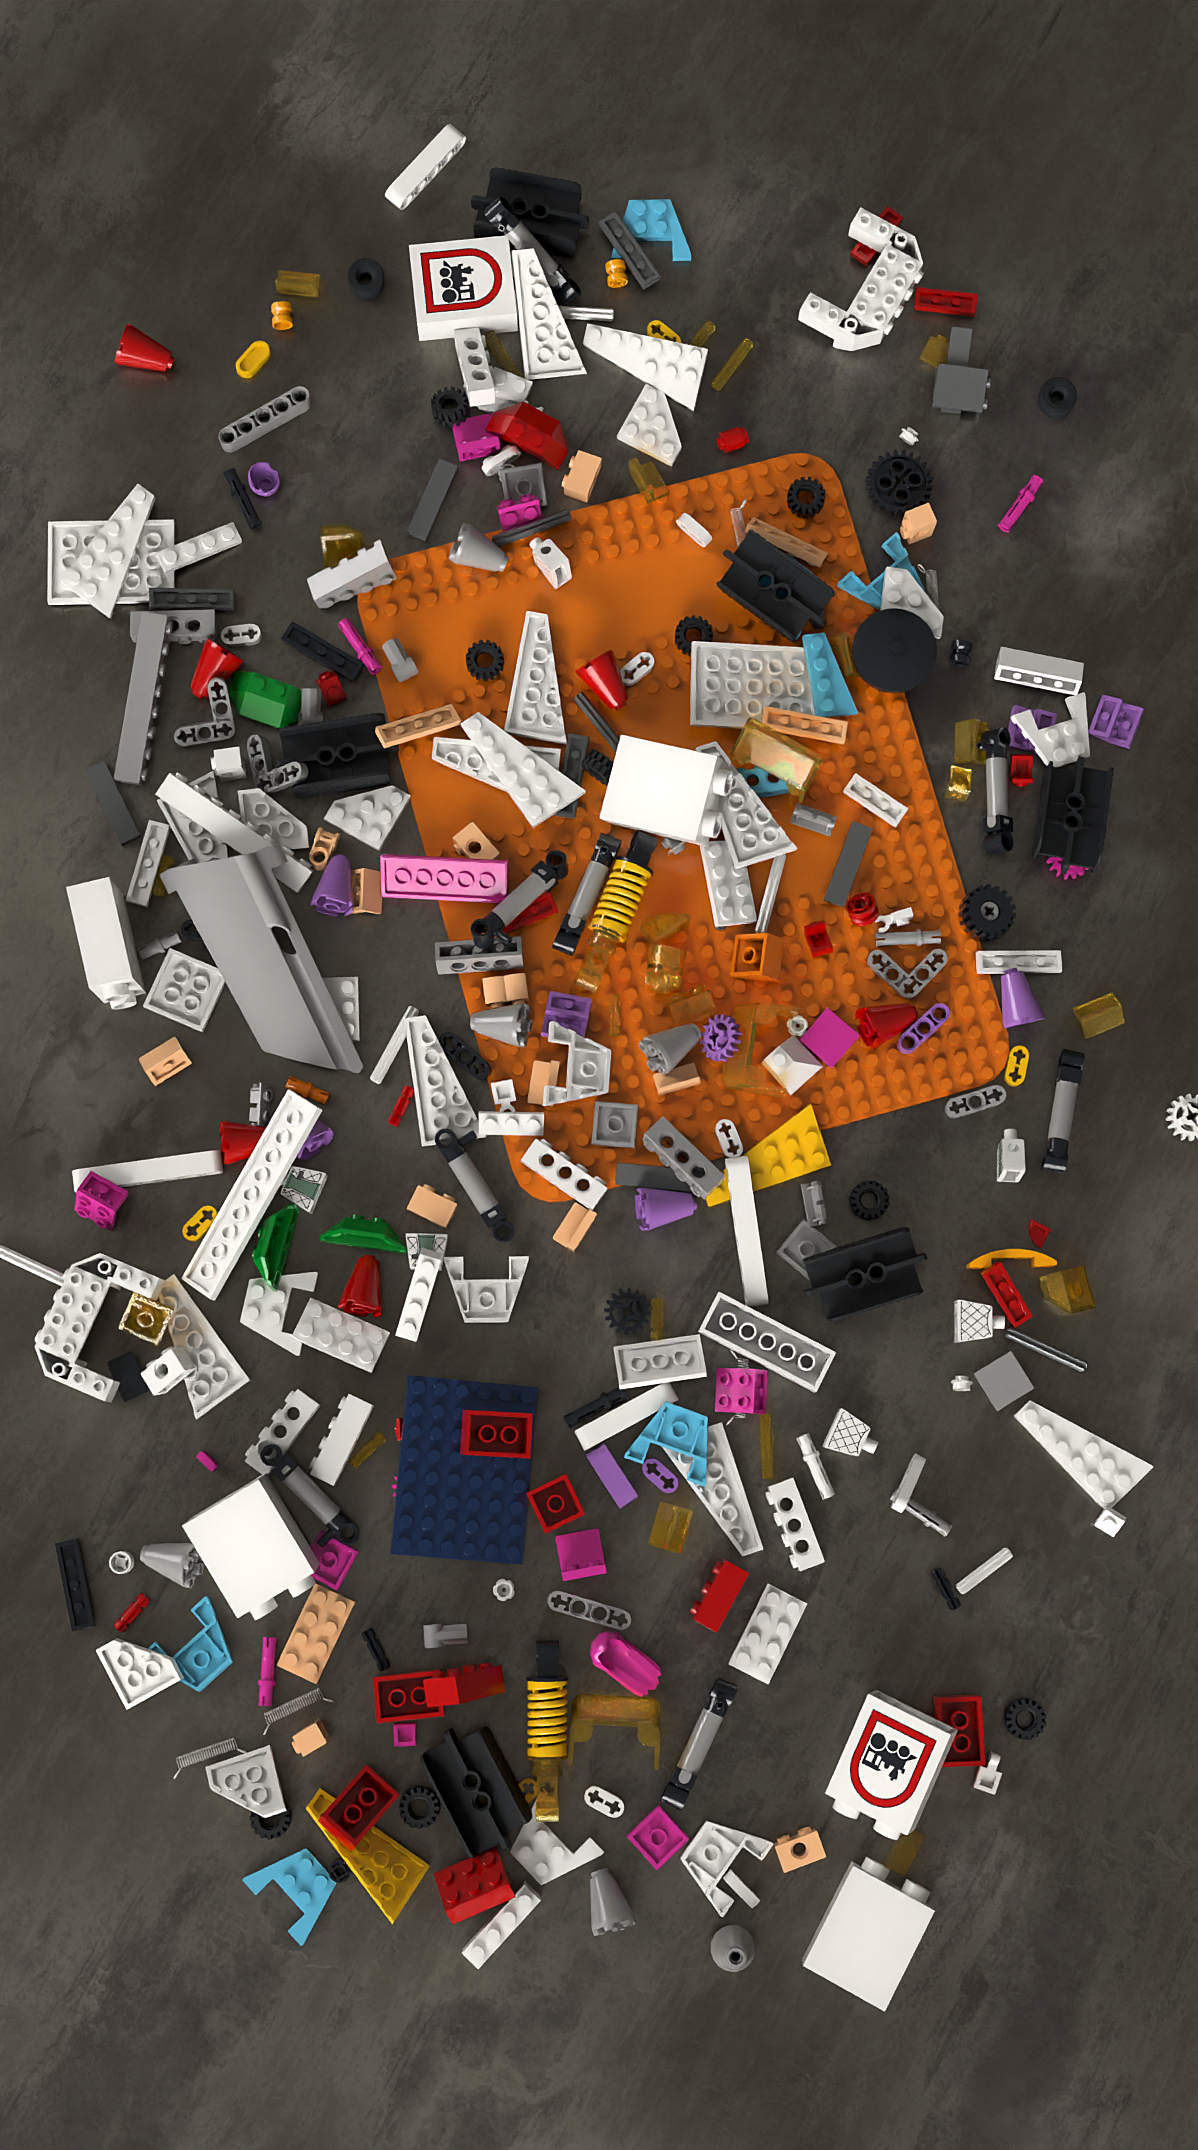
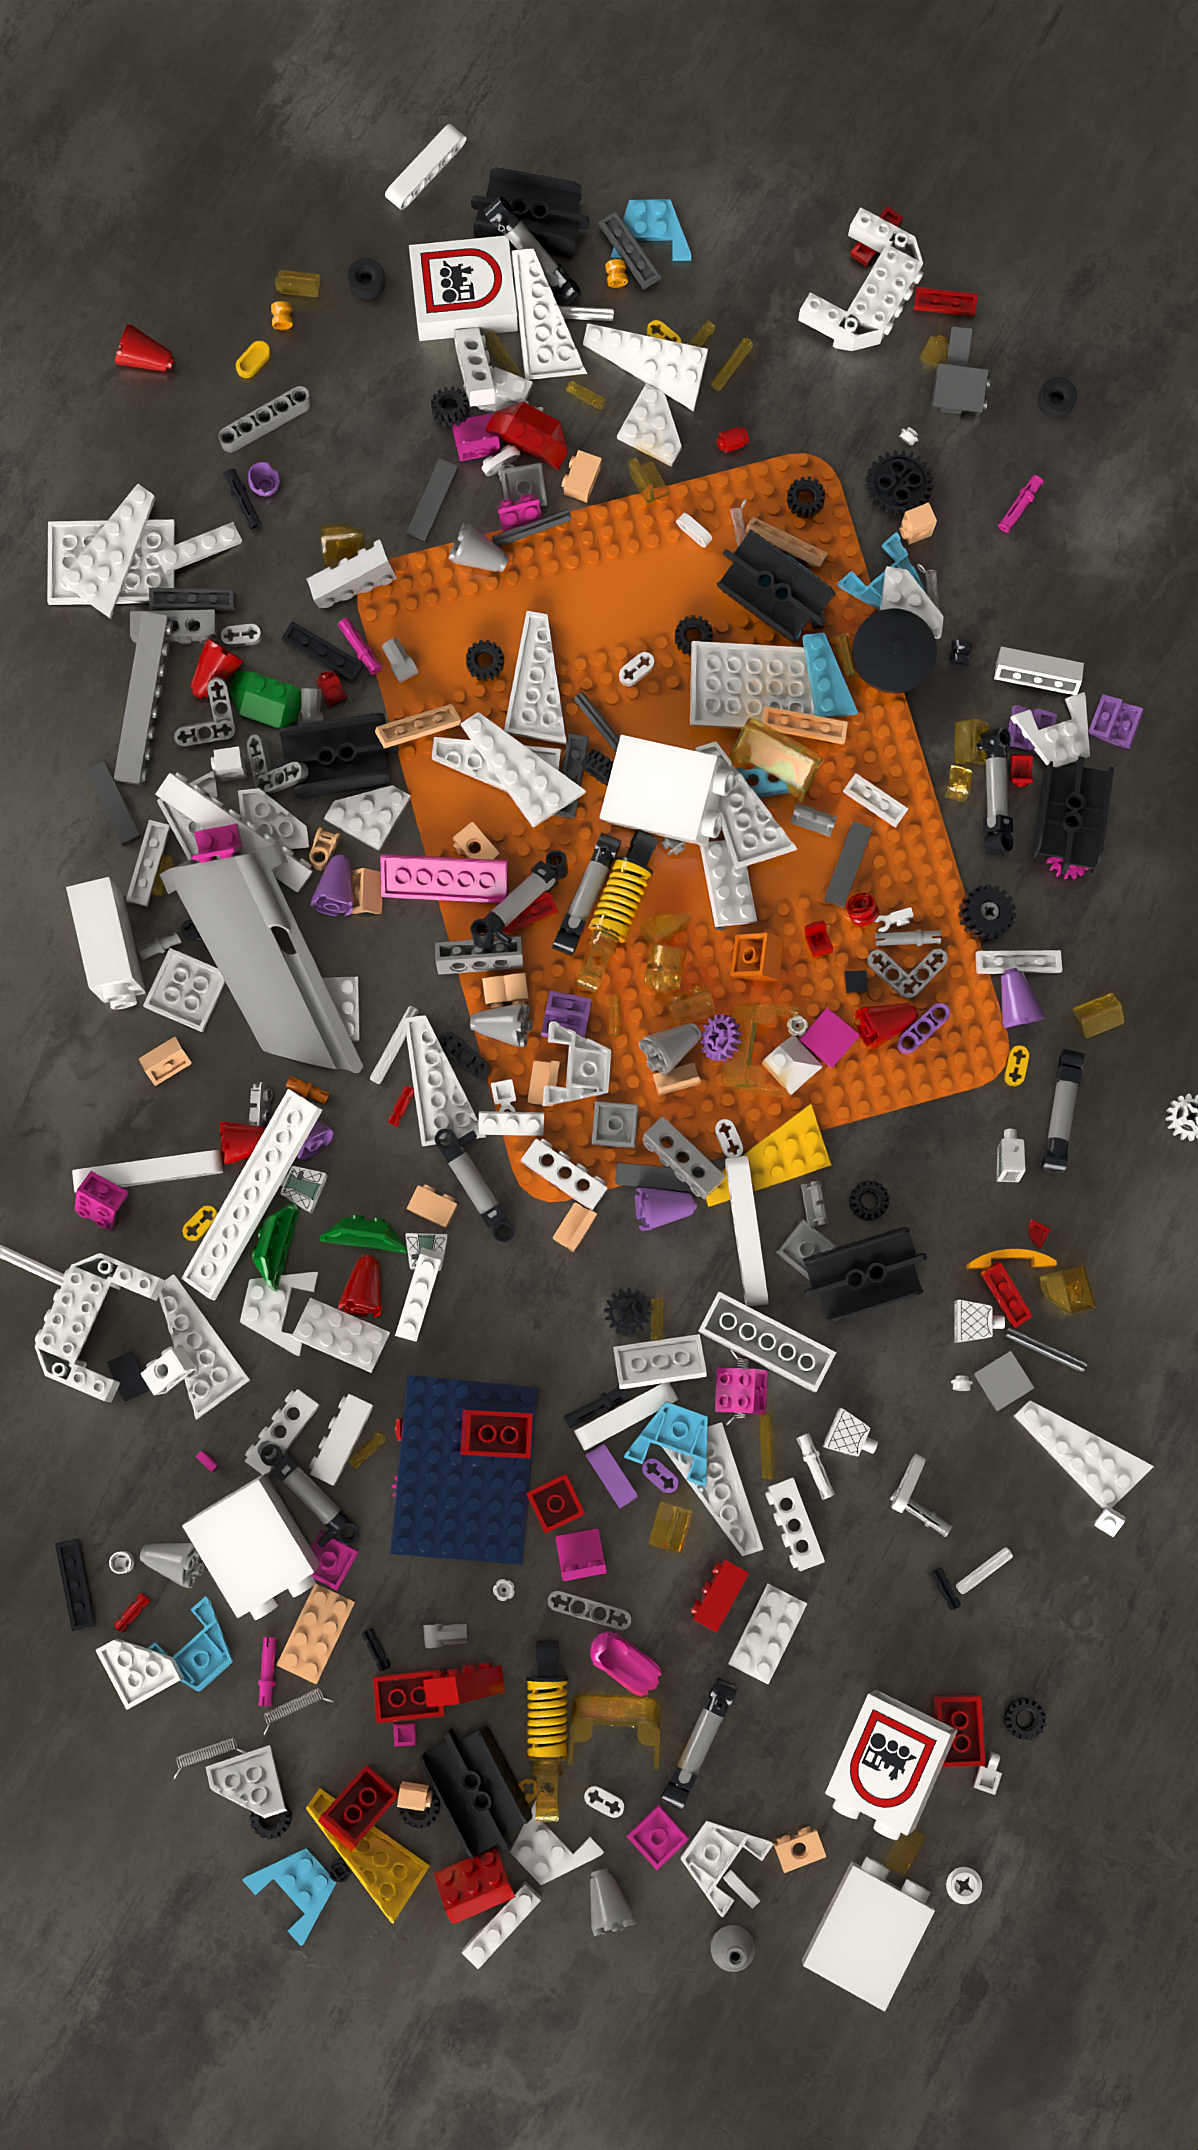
clear yellow slope [118,1292,174,1345] -> none
light nougat brick [291,1719,331,1757] -> none
white wing [444,1256,529,1323] -> none
white torso [530,537,572,590] -> none
red cone [575,649,629,711] -> none
white axle [755,854,786,933] -> none
light grey beam [945,1085,1006,1119] -> none
none -> dark pink bracket [192,823,243,863]
none -> light nougat brick [397,1781,433,1811]
none -> clear yellow axle [566,381,605,409]
none -> black tile [844,970,868,994]
none -> white gear [946,1866,982,1904]

